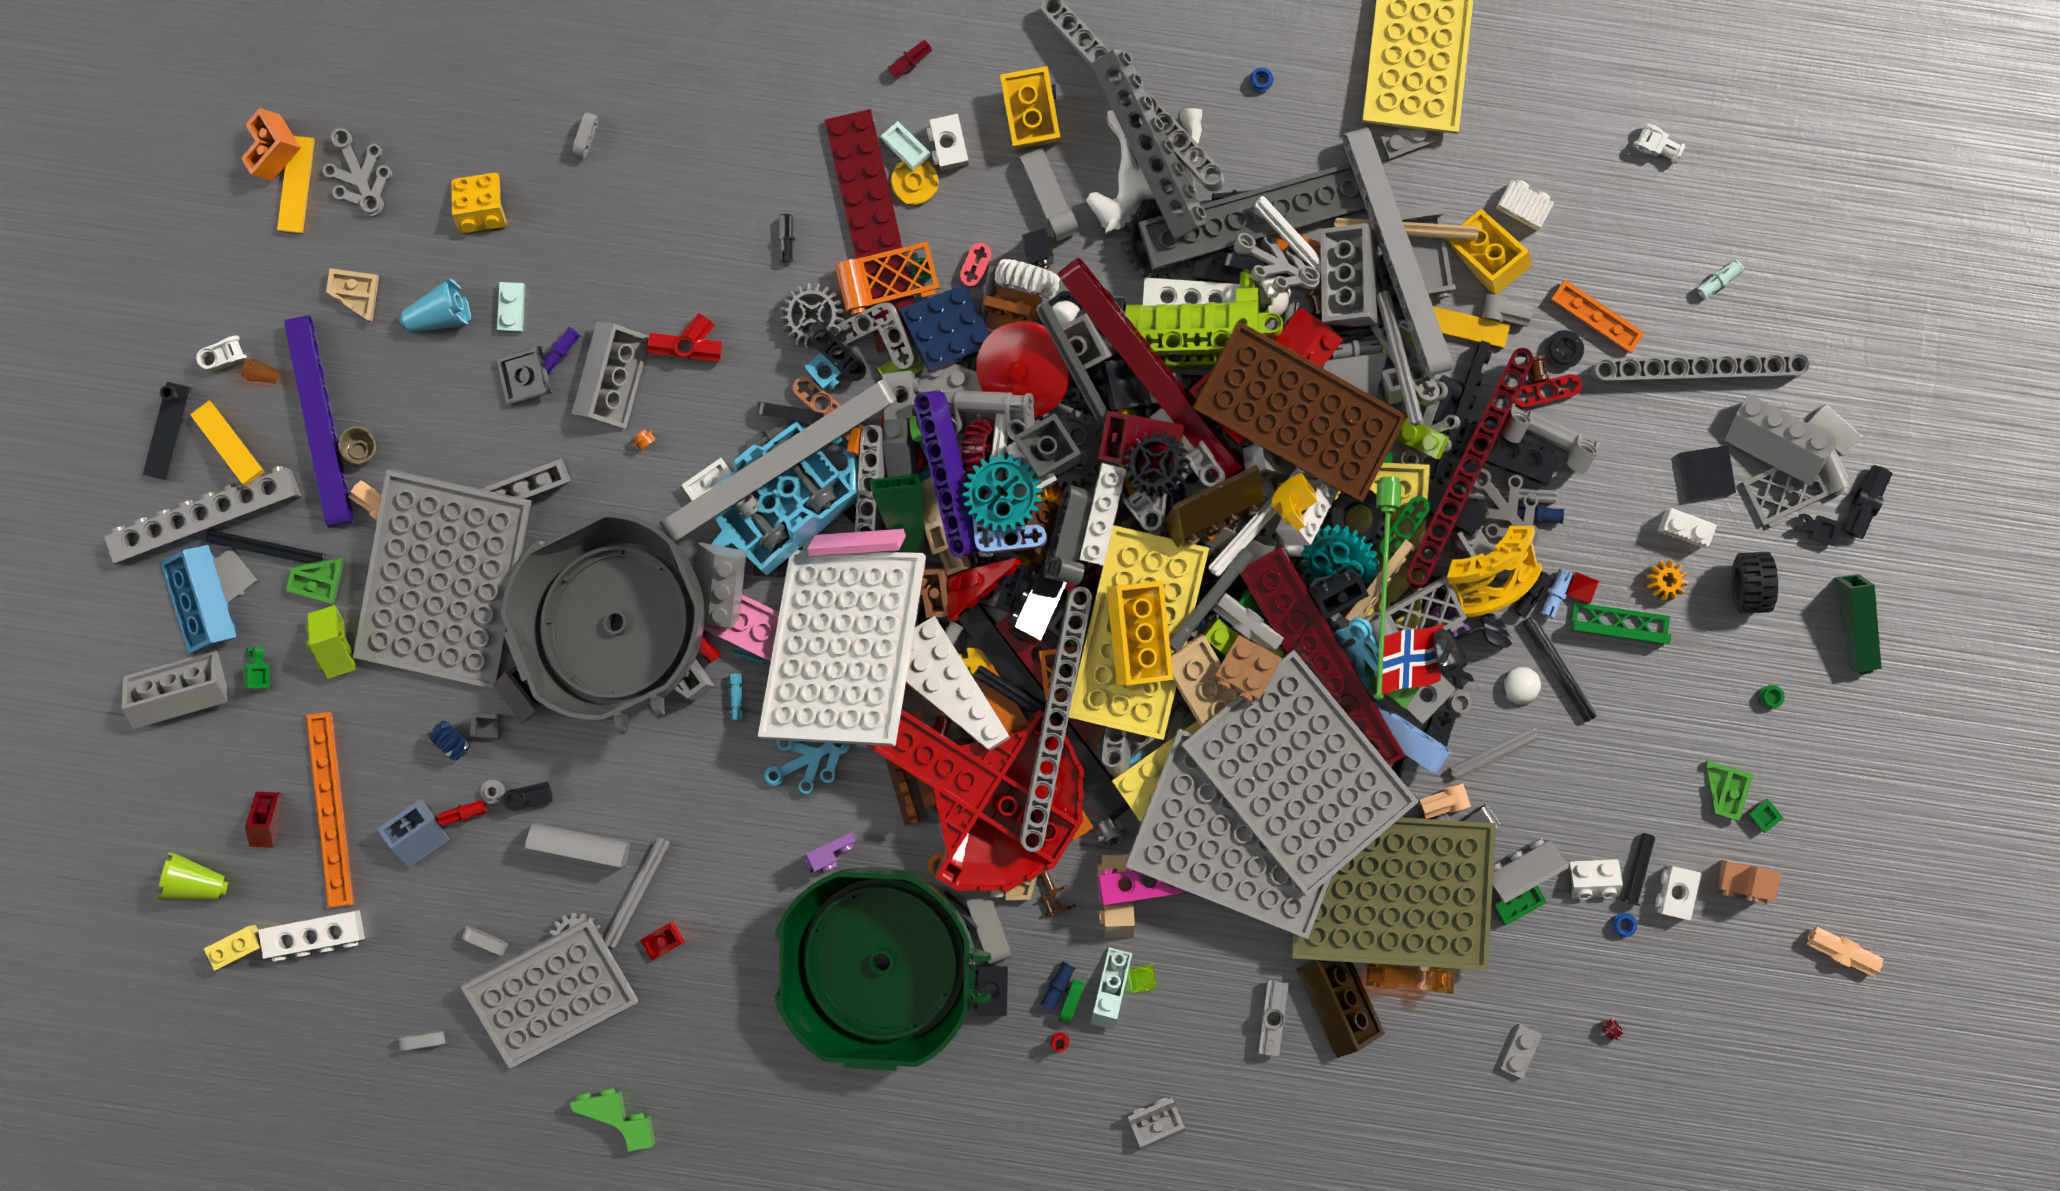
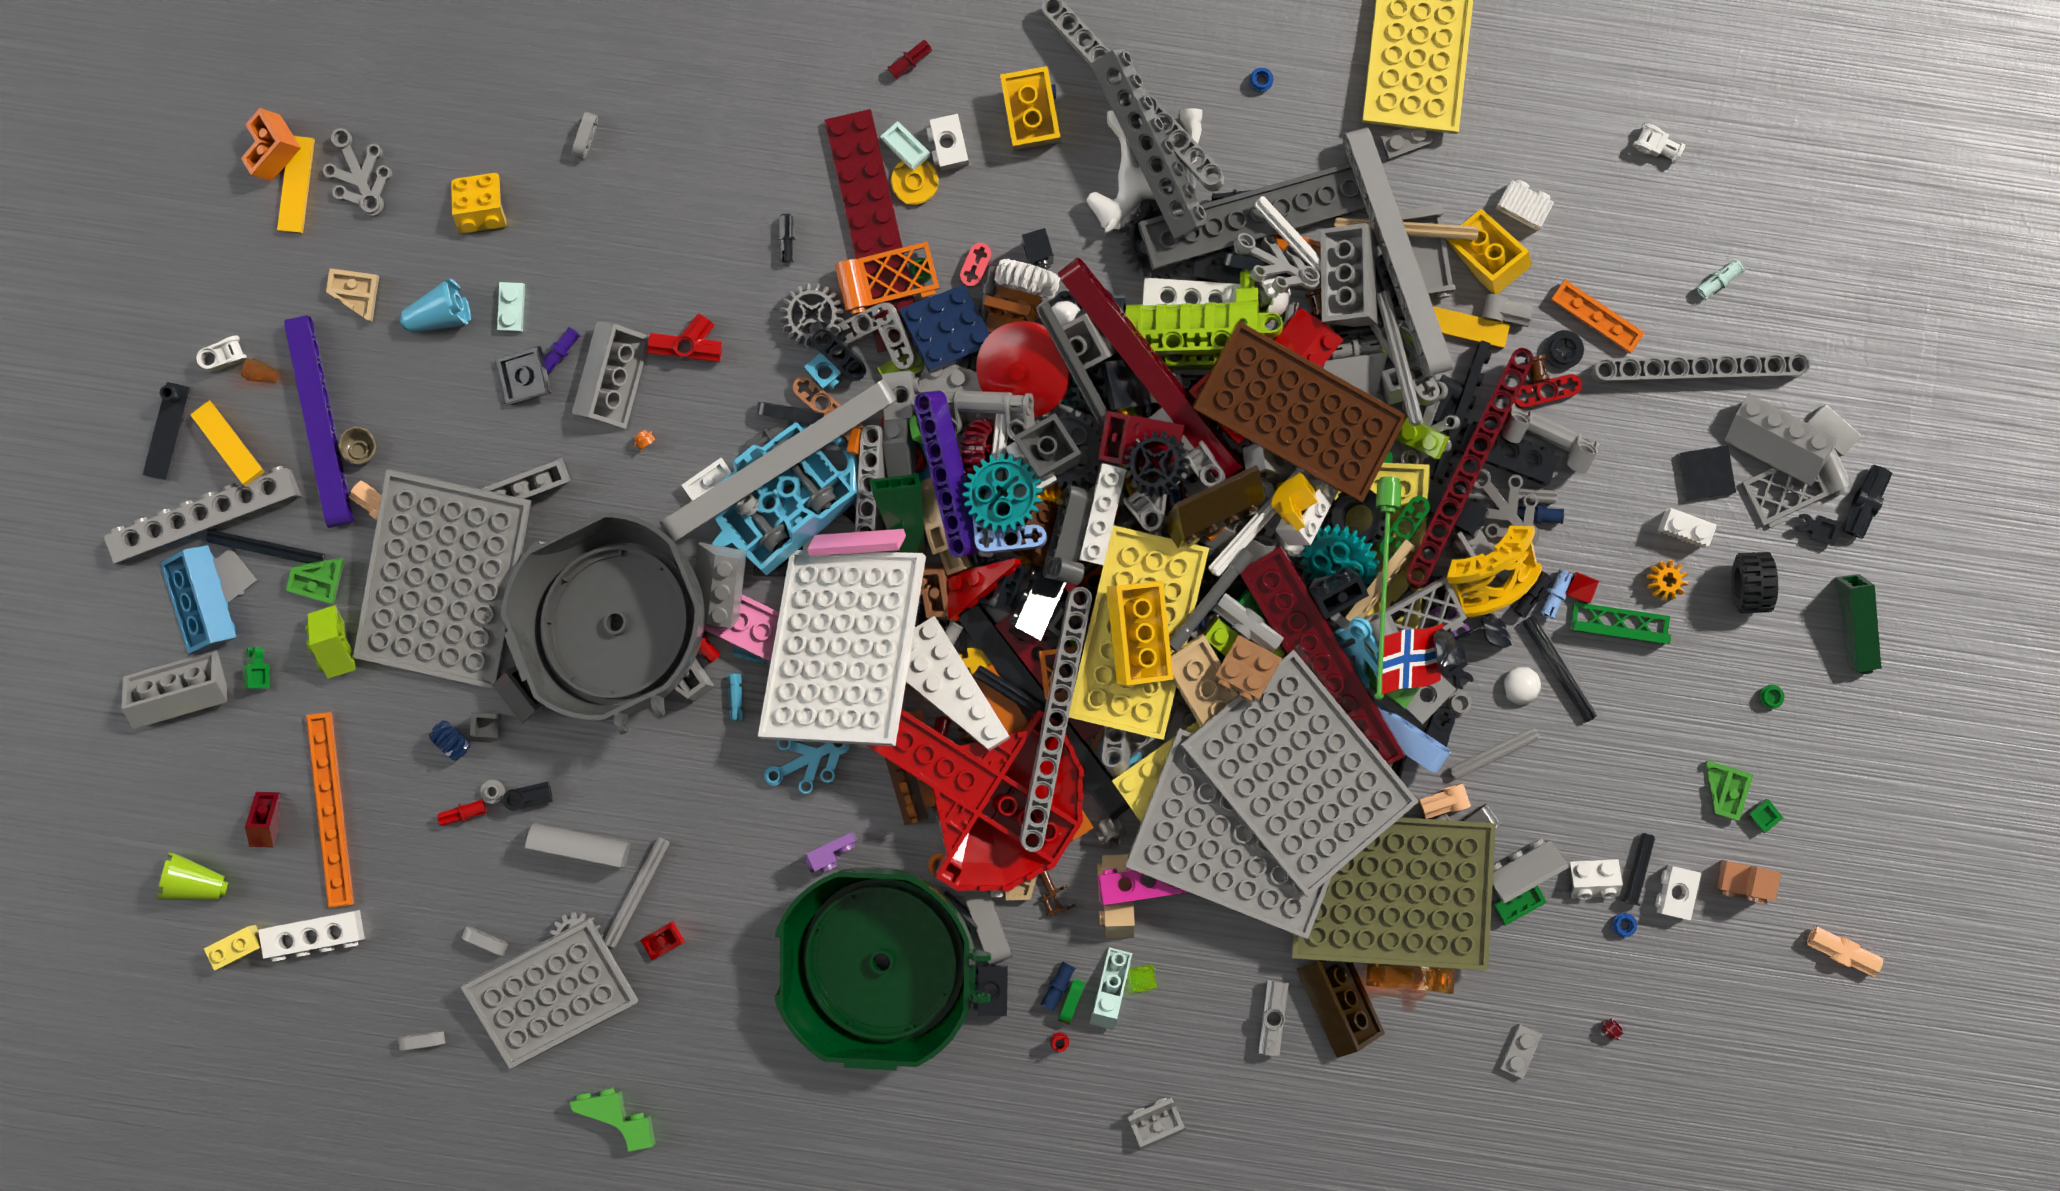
sand blue slope [377,800,450,868] -> none
light grey beam [1019,147,1079,242] -> none

